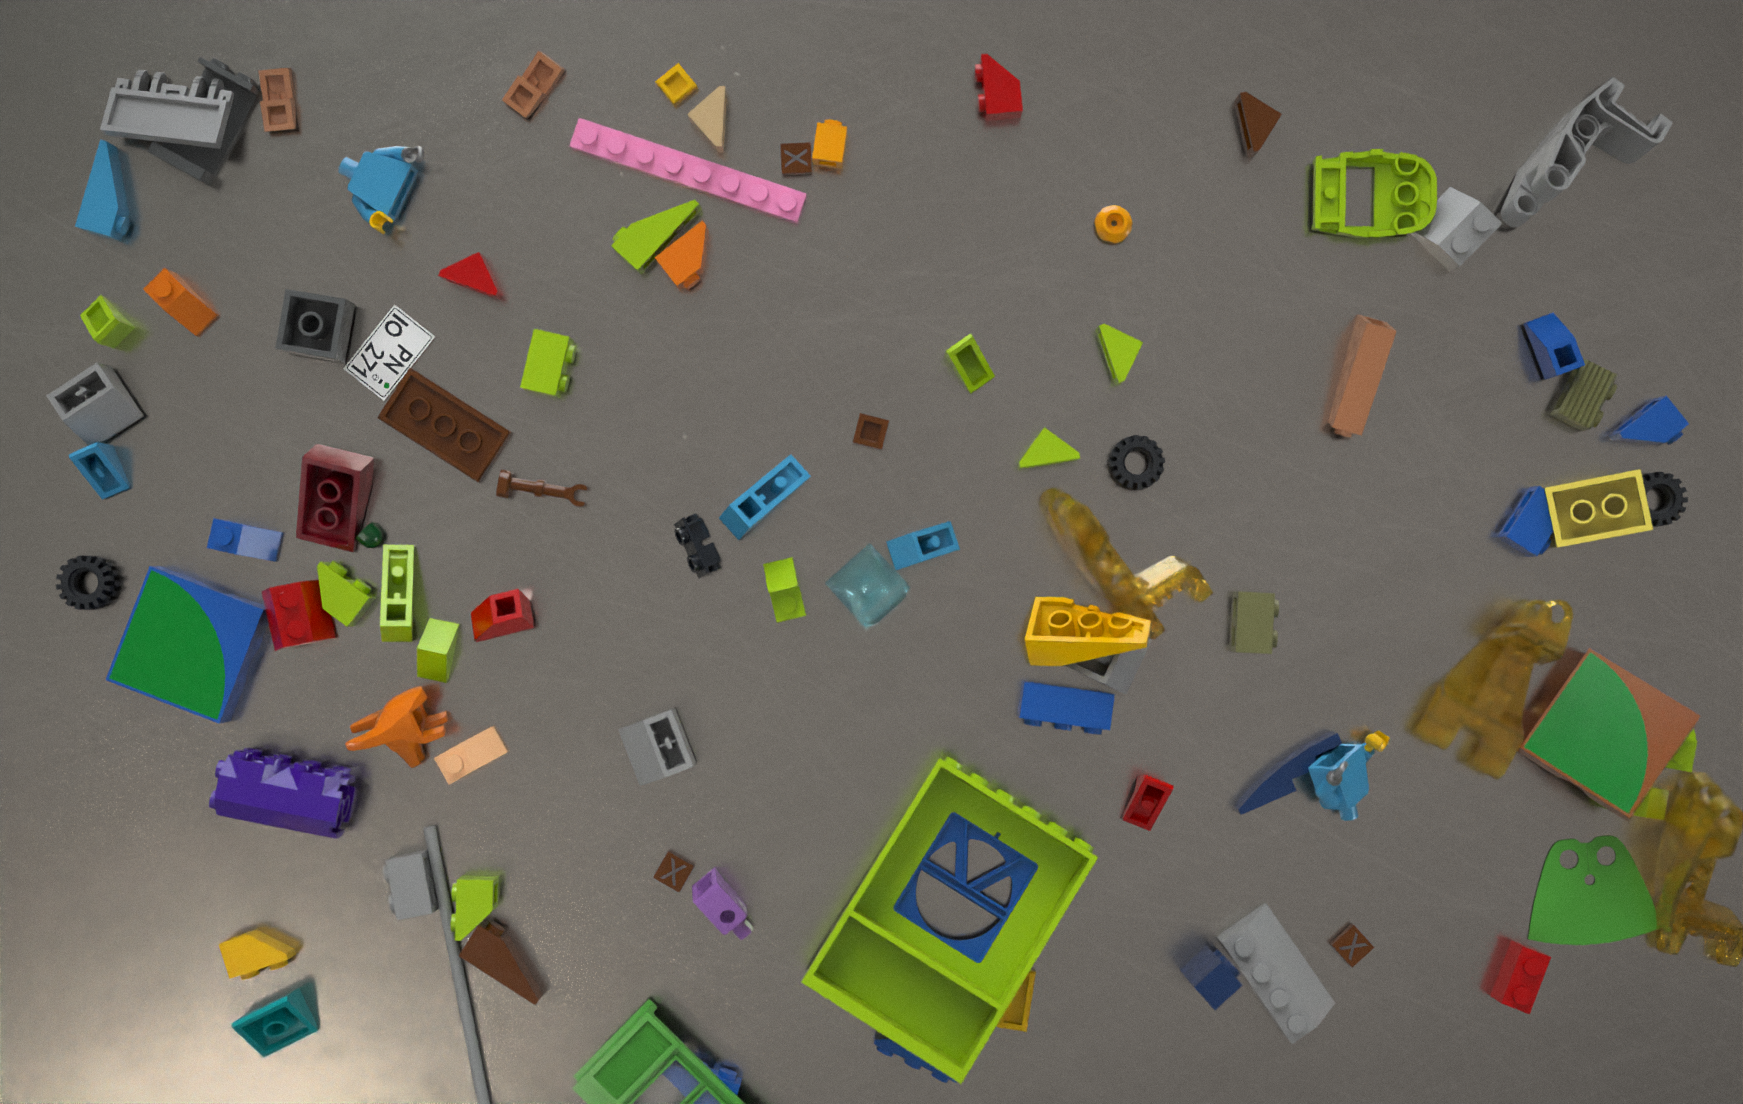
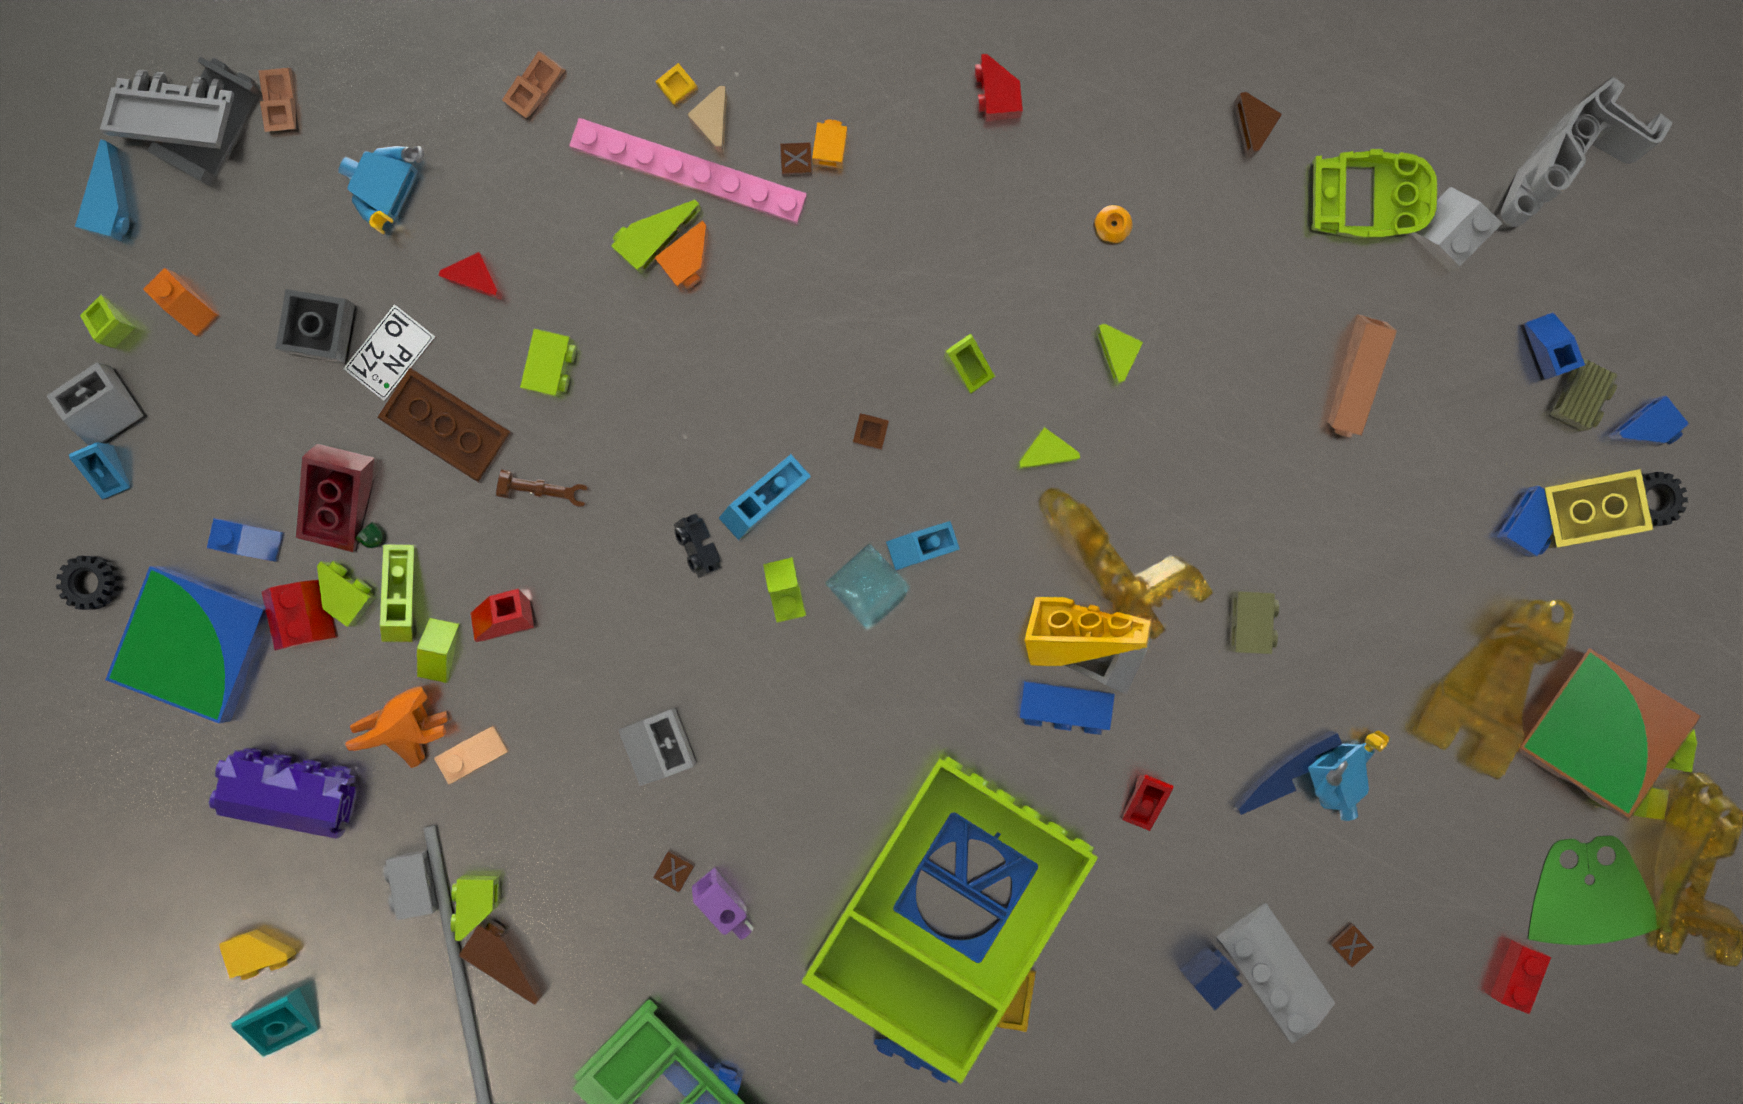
black tyre [1108,435,1165,490] -> none

